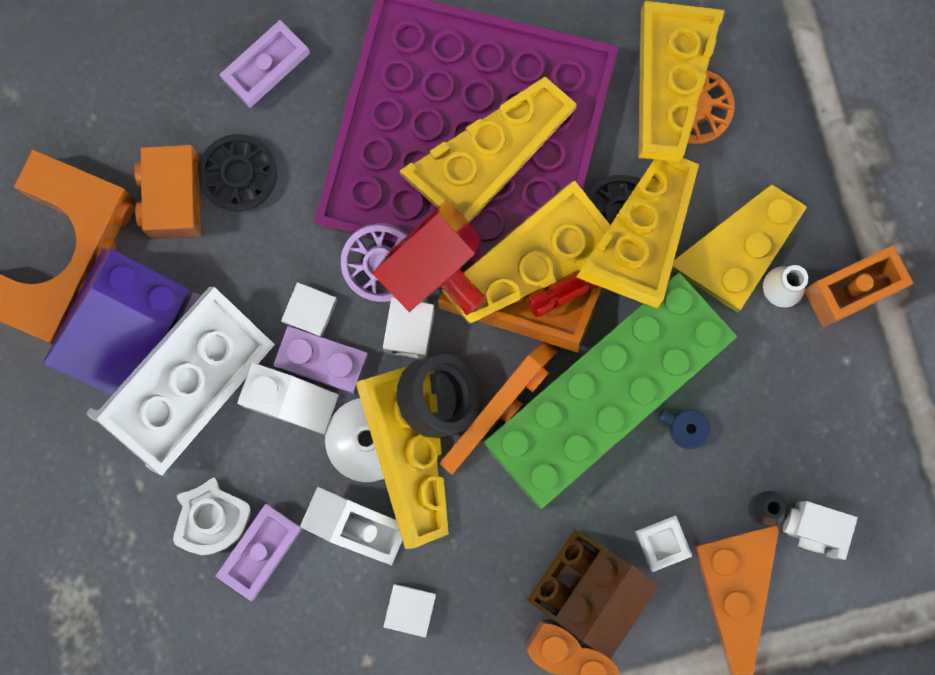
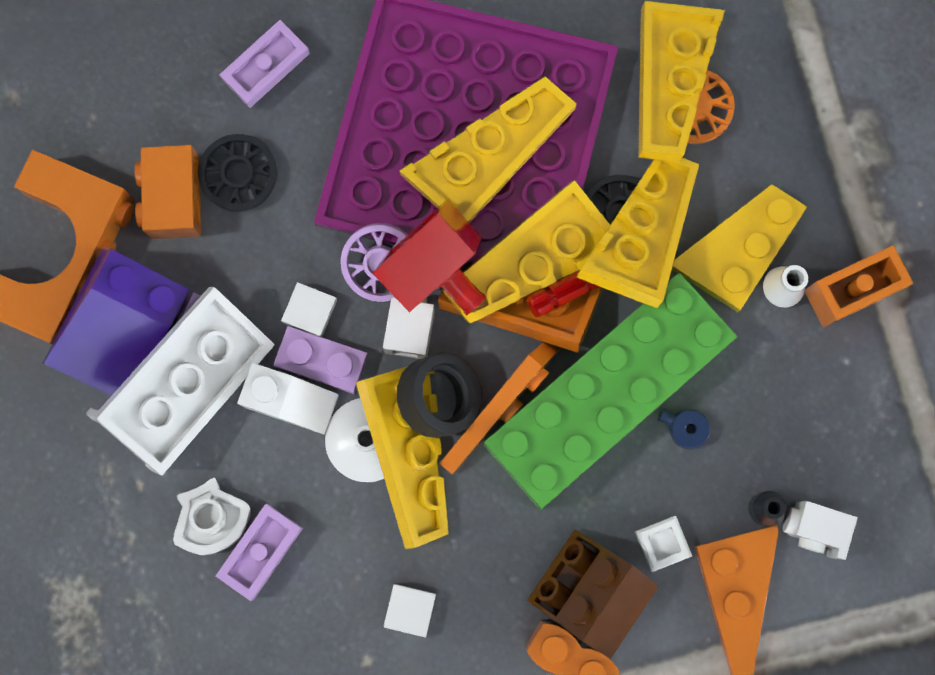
white slope [300,487,402,565] -> none

